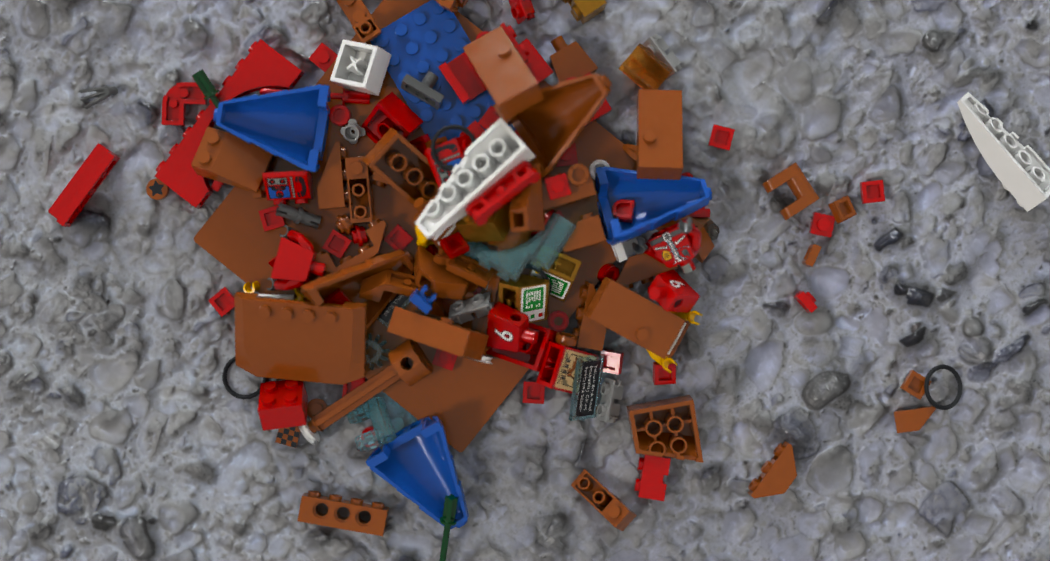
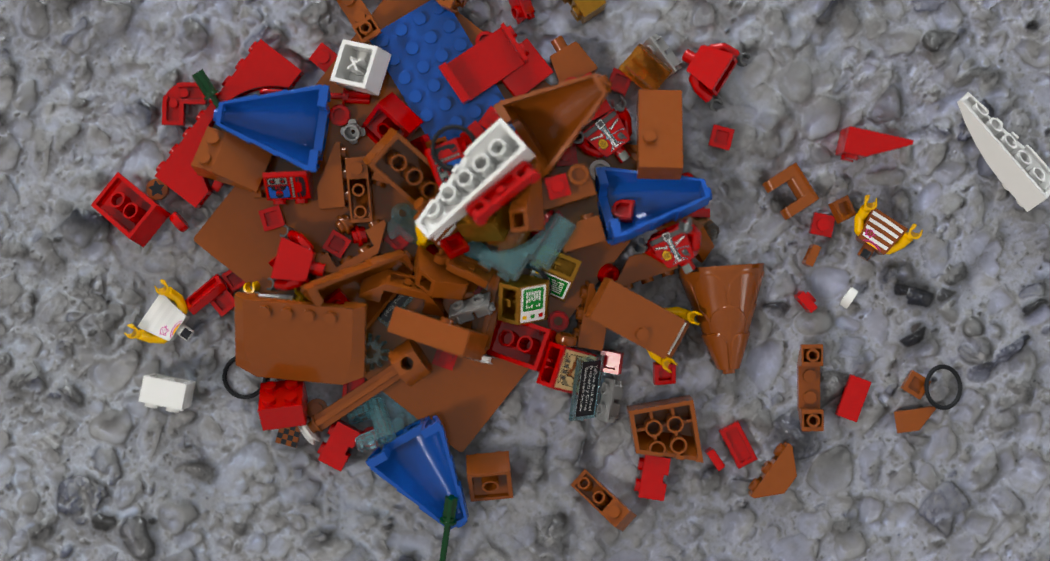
red panel [48,144,120,227] -> none
dark grey piece [79,86,118,109] -> none
dark grey pin [275,202,321,229] -> none
dark orange brick [298,490,389,536] -> none
dark grey tile [401,71,444,110] -> none
blue tile [410,285,437,314] -> none
dark orange brick [463,26,545,121] -> none
red torso [487,301,539,352] -> none
red plate [522,381,545,404] -> none
white panel [611,236,638,262] -> none
red torso [647,269,700,313] -> none
red plate [860,180,885,204] -> none
none -> red slope [91,172,170,248]
none -> torso [124,279,194,344]
none -> white brick [139,373,196,413]
none -> red tile [169,211,190,232]
none -> red tile [185,274,227,315]
none -> red tile [221,270,246,293]
none -> red brick [317,420,363,472]
none -> clear light blue plate [387,203,418,244]
none -> dark orange slope [466,451,513,502]
none -> torso [574,95,632,163]
none -> red tile [609,68,634,96]
none -> dark orange cone [678,263,765,374]
none -> red torso [682,43,750,111]
none -> red tile [704,447,725,471]
none -> red tile [718,421,757,469]
none -> dark orange slope [797,344,824,431]
none -> red slope [835,126,914,162]
none -> red tile [835,374,871,422]
none -> white tile [840,287,858,309]
none -> torso [854,195,923,261]

